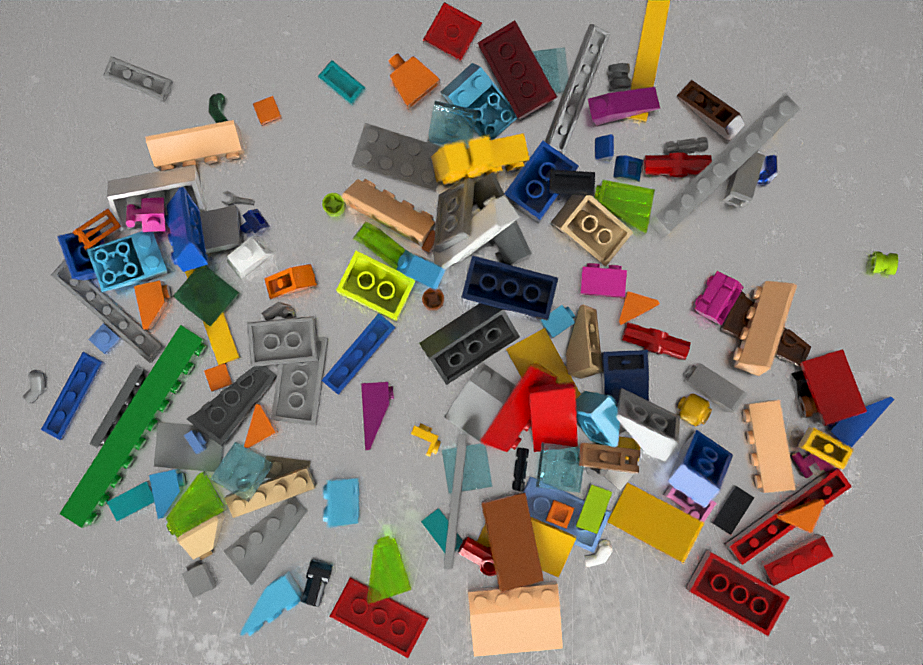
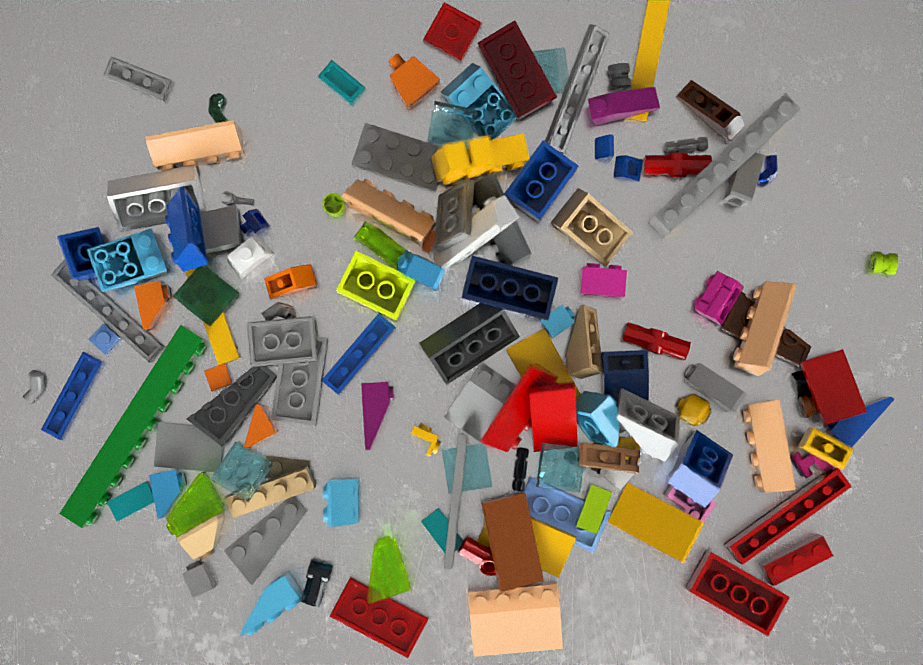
orange tile [73,209,121,250] -> none
dark grey plate [90,365,145,448] -> none
dark pink brick [126,197,166,232] -> none
medium blue plate [184,430,207,454] -> none
orange tile [253,96,281,125] -> none
dark orange wheel [422,288,444,311] -> none
orange tile [546,499,575,529] -> none
black tile [549,170,595,196] -> none
white arm [584,540,613,567] -> none
clear neon green slope [594,180,655,235] -> none
orange slope [617,291,660,326] -> none
black tile [711,485,755,535] -> none
orange slope [776,498,825,533] -> none

